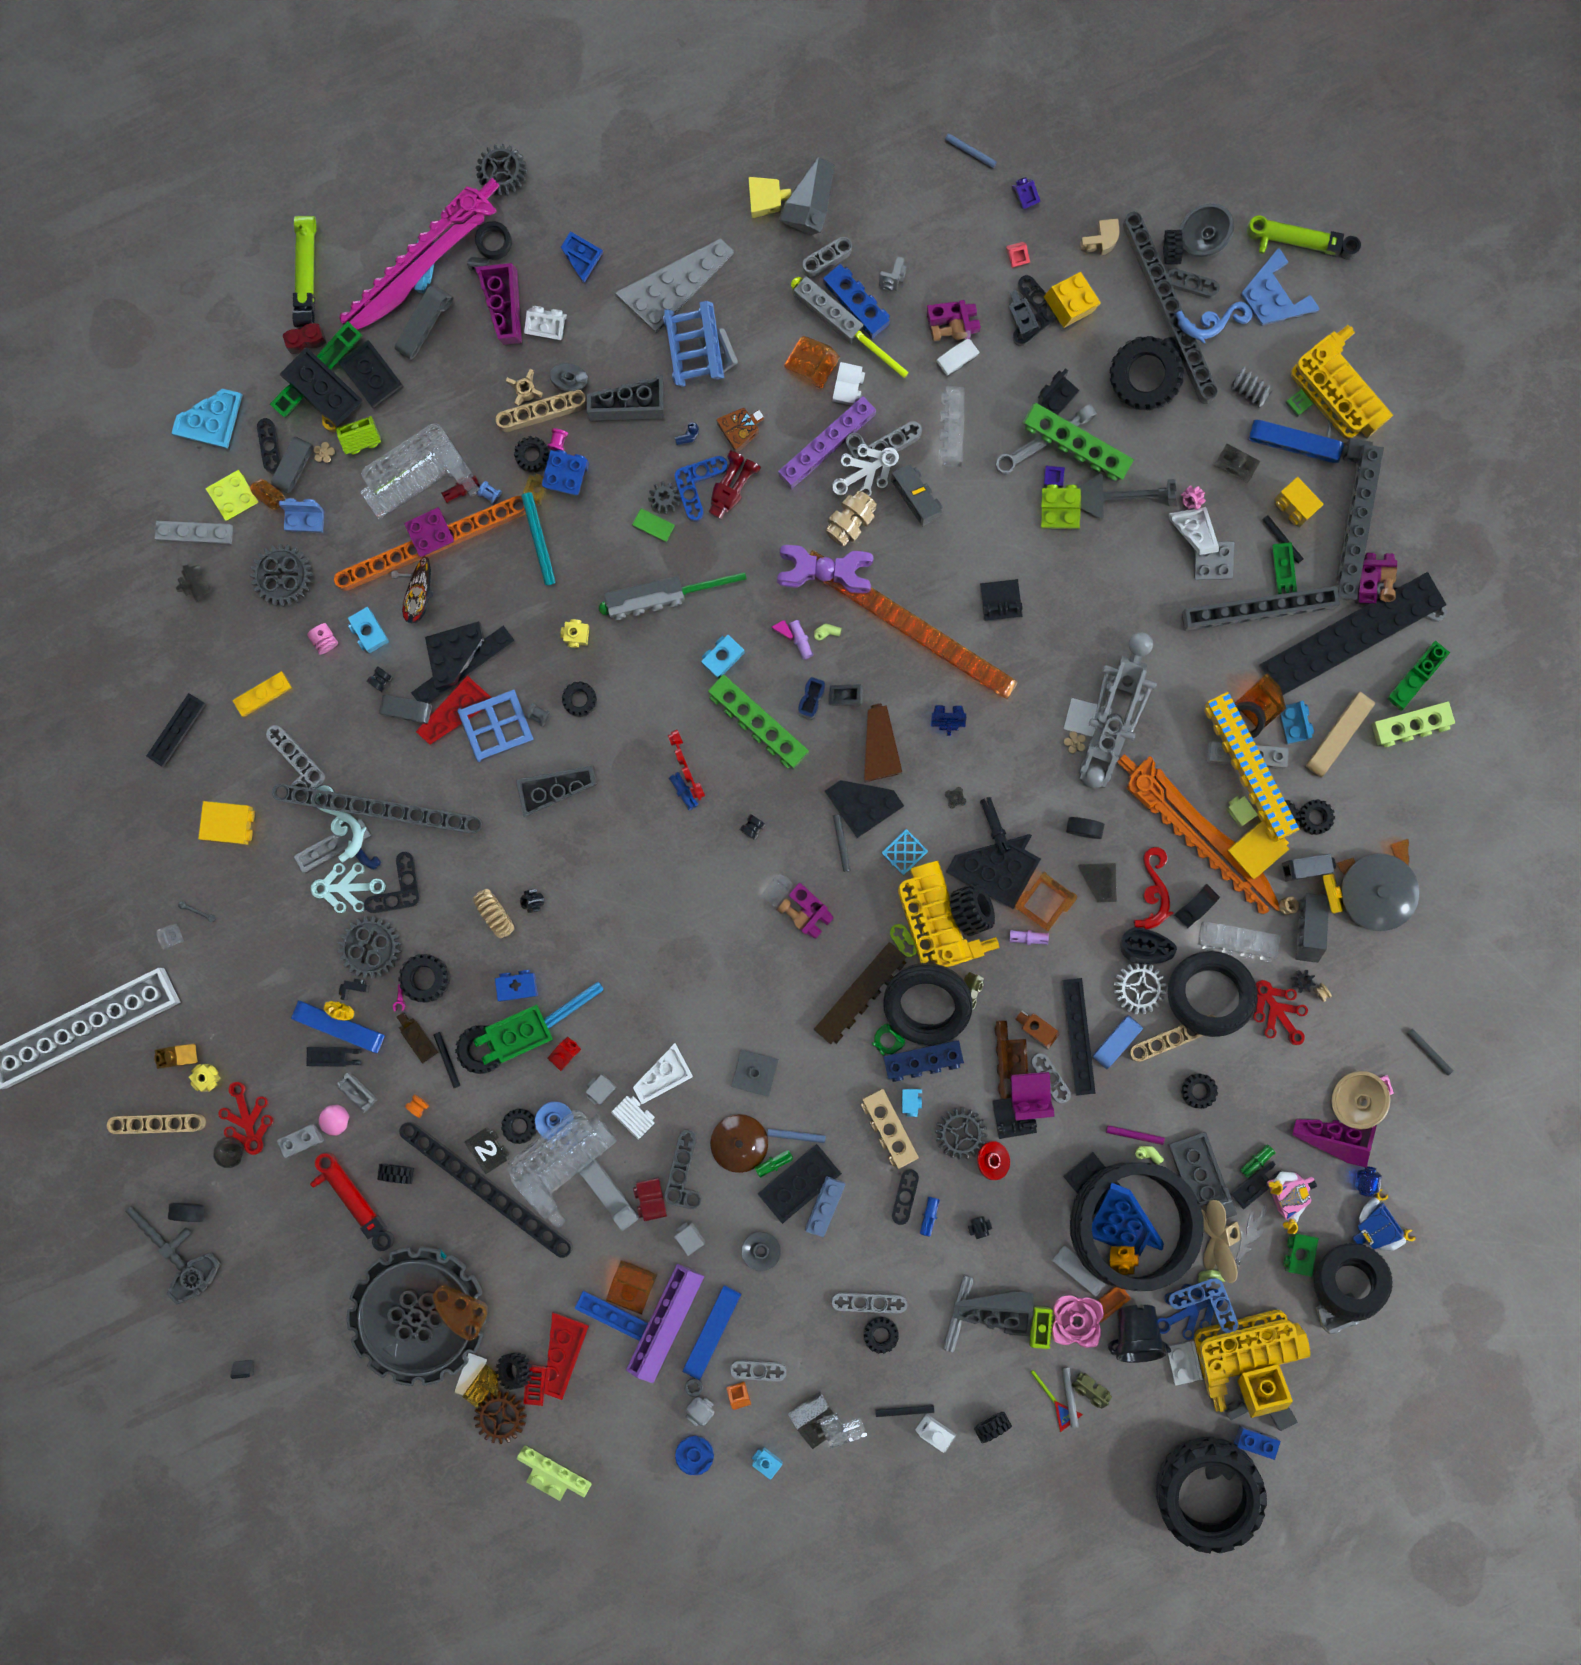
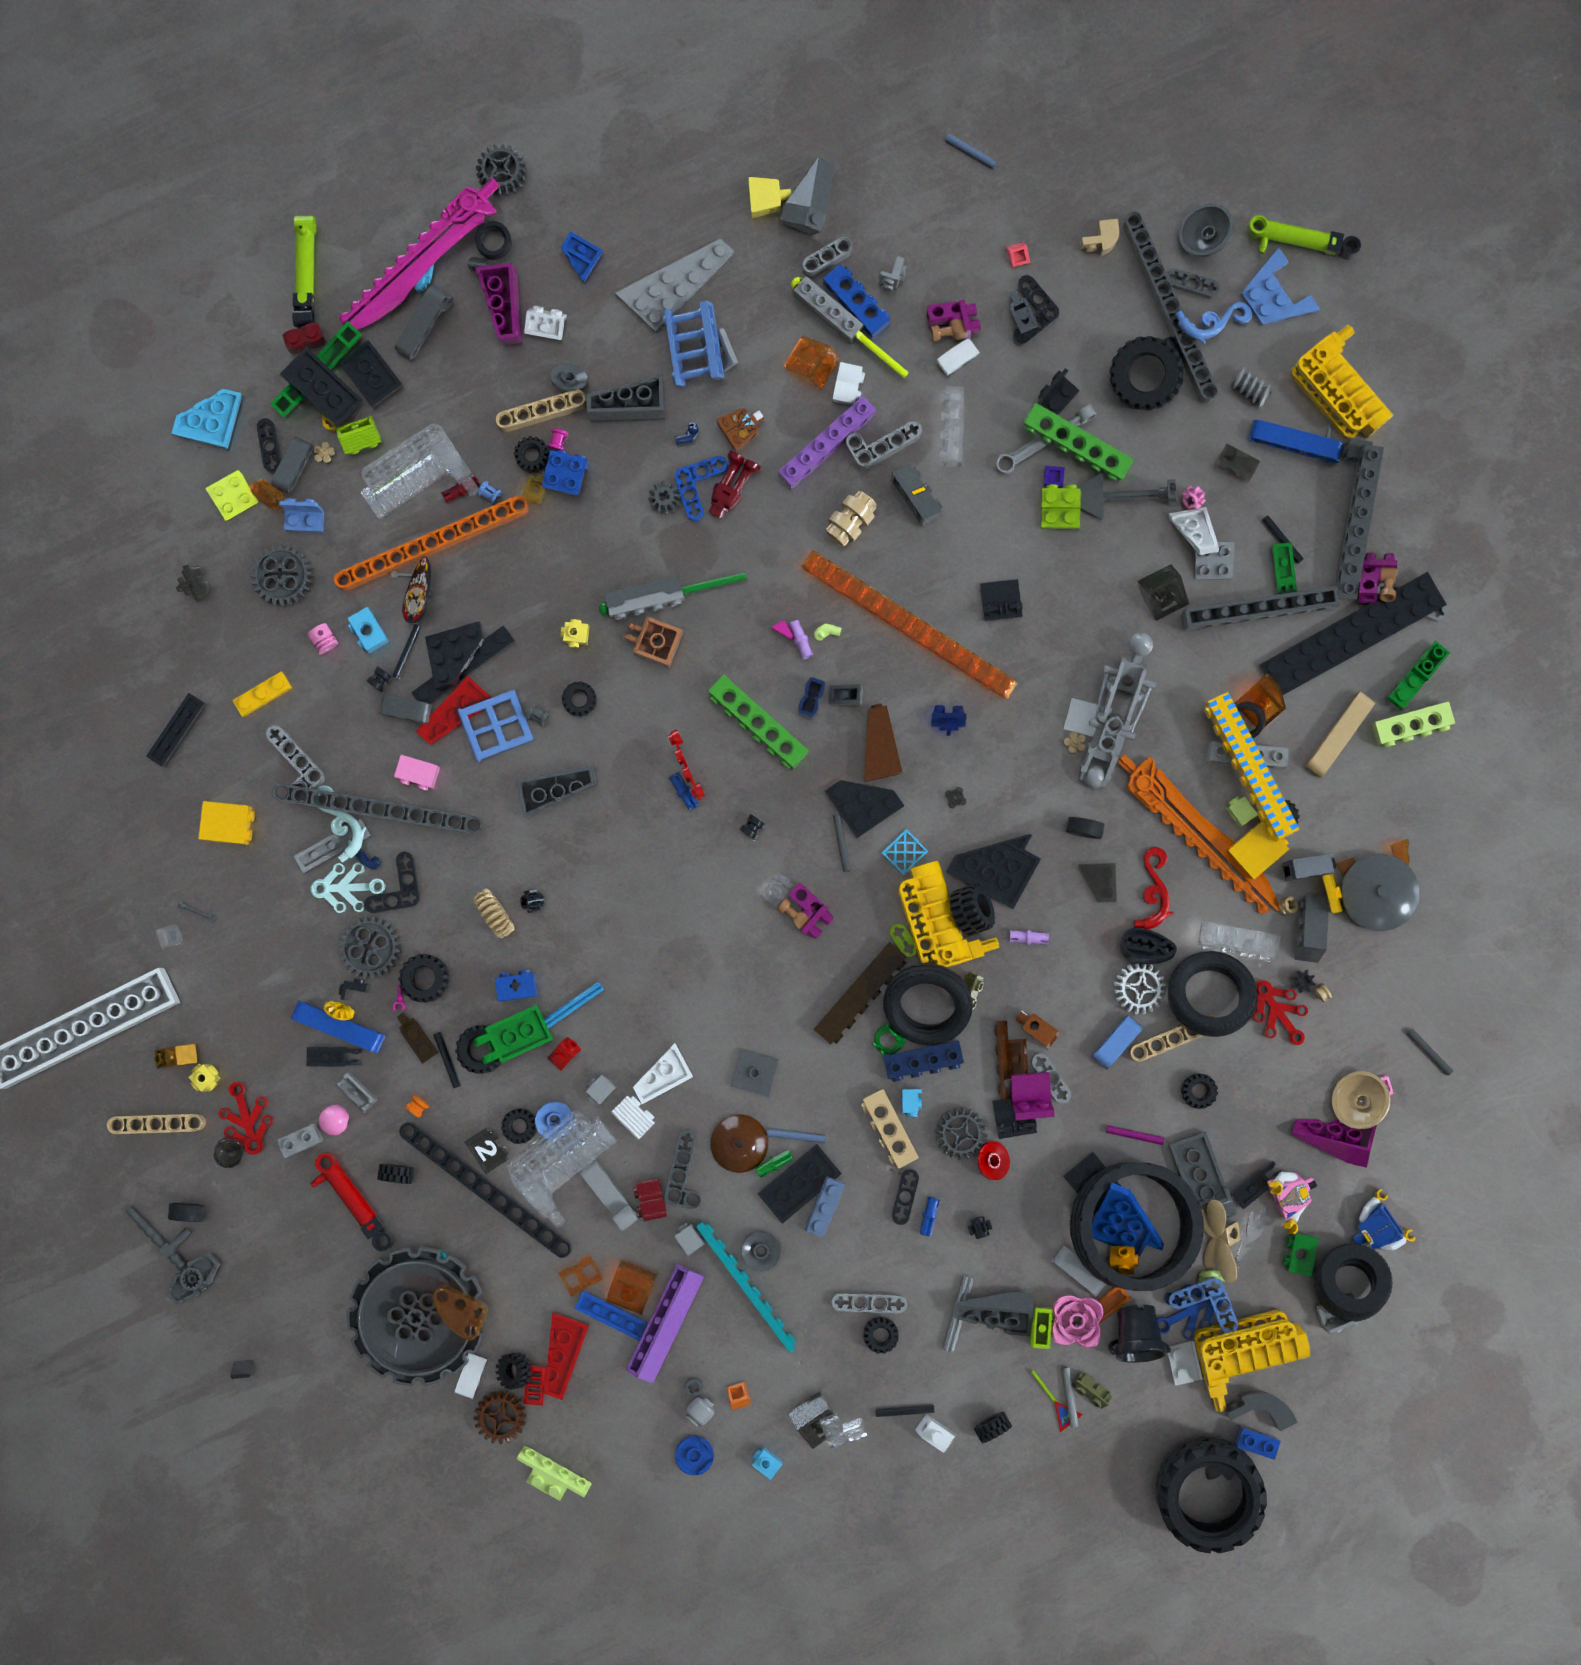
light grey plate [155,521,233,545] -> none
magenta bracket [404,507,454,557] -> none
clear yellow slope [462,1364,498,1408] -> none
tan brick [506,369,543,406] -> none
teal axle [521,492,556,586] -> none
bright green tile [632,508,675,543] -> none
blue beam [682,1285,741,1380] -> none
medium azure brick [701,635,745,679] -> none
light grey beam [730,1360,787,1381] -> none
medium lavender piece [777,545,874,593] -> none
white plant [832,444,899,496] -> none
black pin [980,797,1011,854] -> none
dark purple bracket [1012,177,1041,209] -> none
clear orange piece [1015,872,1077,932] -> none
yellow brick [1044,272,1101,328] -> none
black plate [1062,978,1096,1096] -> none
yellowish green arm [1135,1146,1164,1165] -> none
black tyre [1163,230,1183,265] -> none
black brick [1174,884,1220,928] -> none
yellow brick [1238,1364,1293,1418] -> none
green axle [1241,1144,1276,1178] -> none
yellow brick [1274,476,1324,527] -> none
dark azure bracket [1278,701,1314,745] -> none
bright green tile [1286,389,1314,417] -> none
black tyre [1298,799,1335,835] -> none
clear blue head [1355,1166,1382,1197] -> none
none -> black bar [392,624,421,679]
none -> bright pink brick [394,755,440,791]
none -> clear orange piece [559,1255,603,1296]
none -> nougat hinge [623,617,683,668]
none -> teal plate [696,1221,797,1353]
none -> clear smoke slope [1137,564,1189,621]

